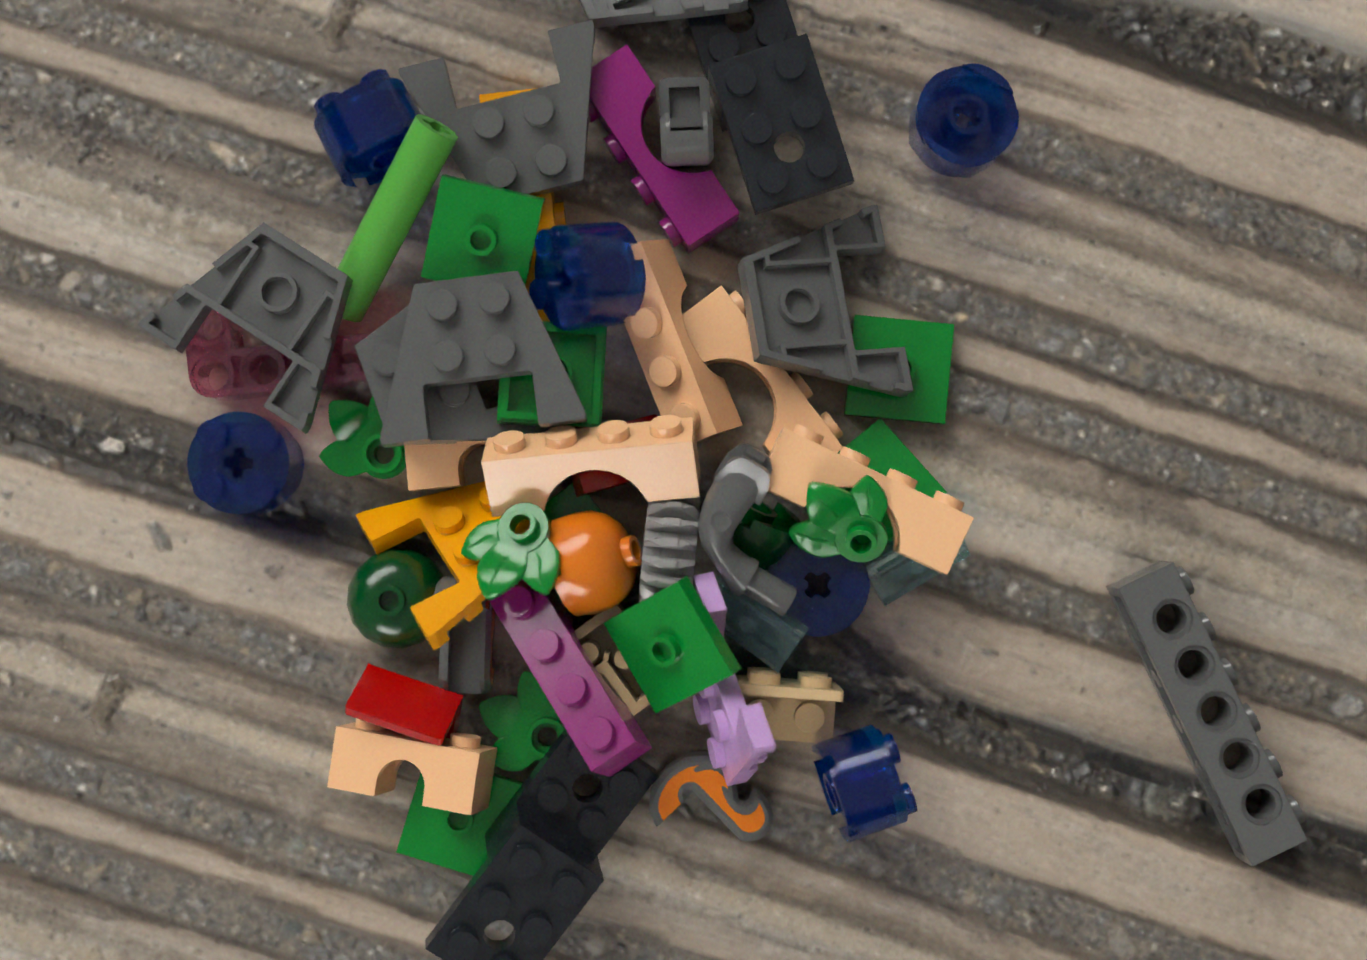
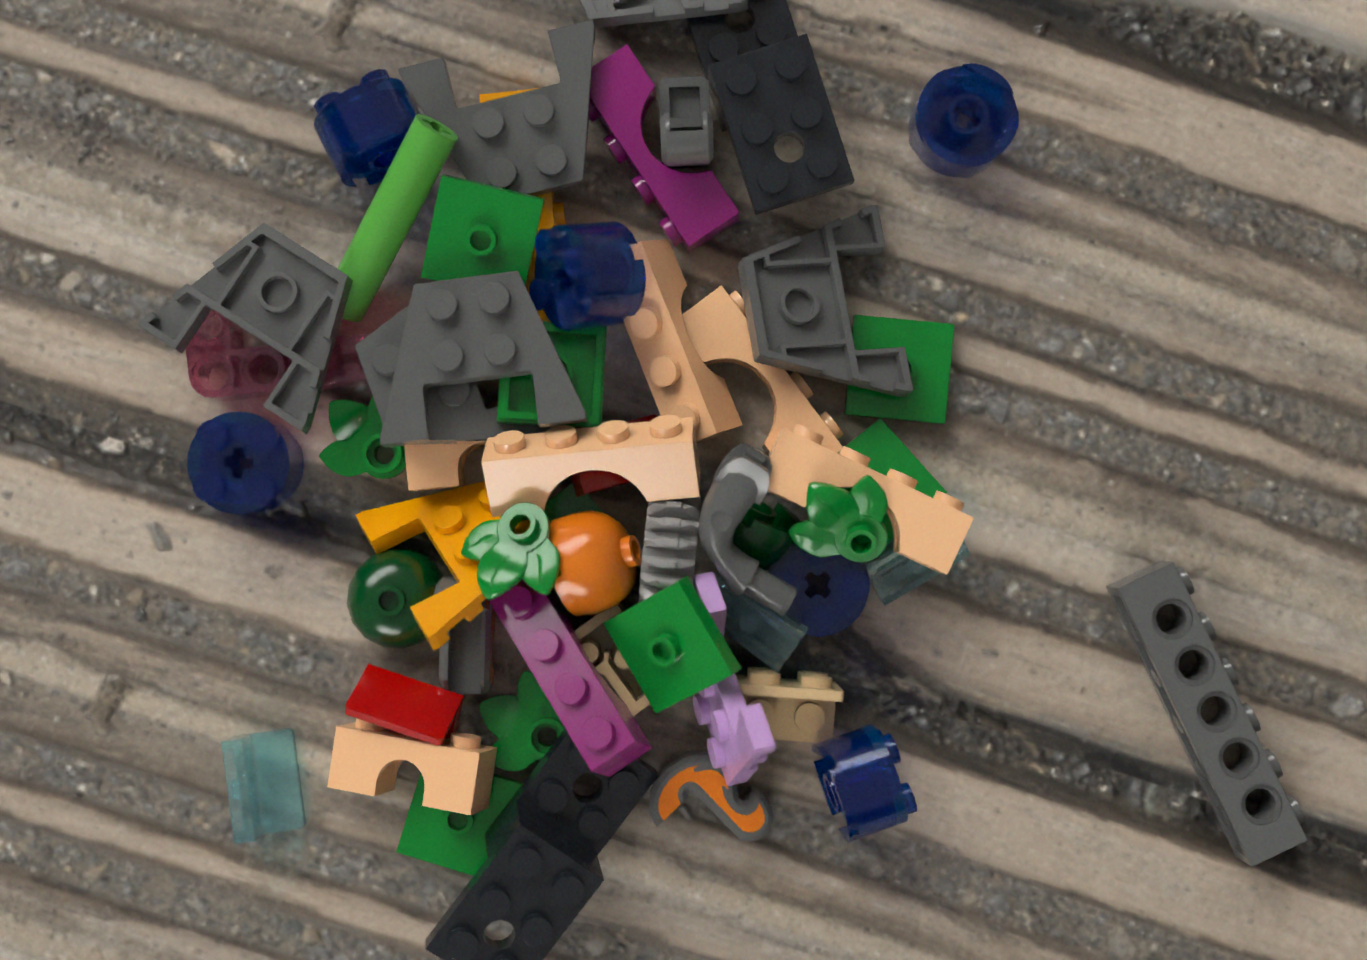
none -> clear light blue panel [221,728,306,844]

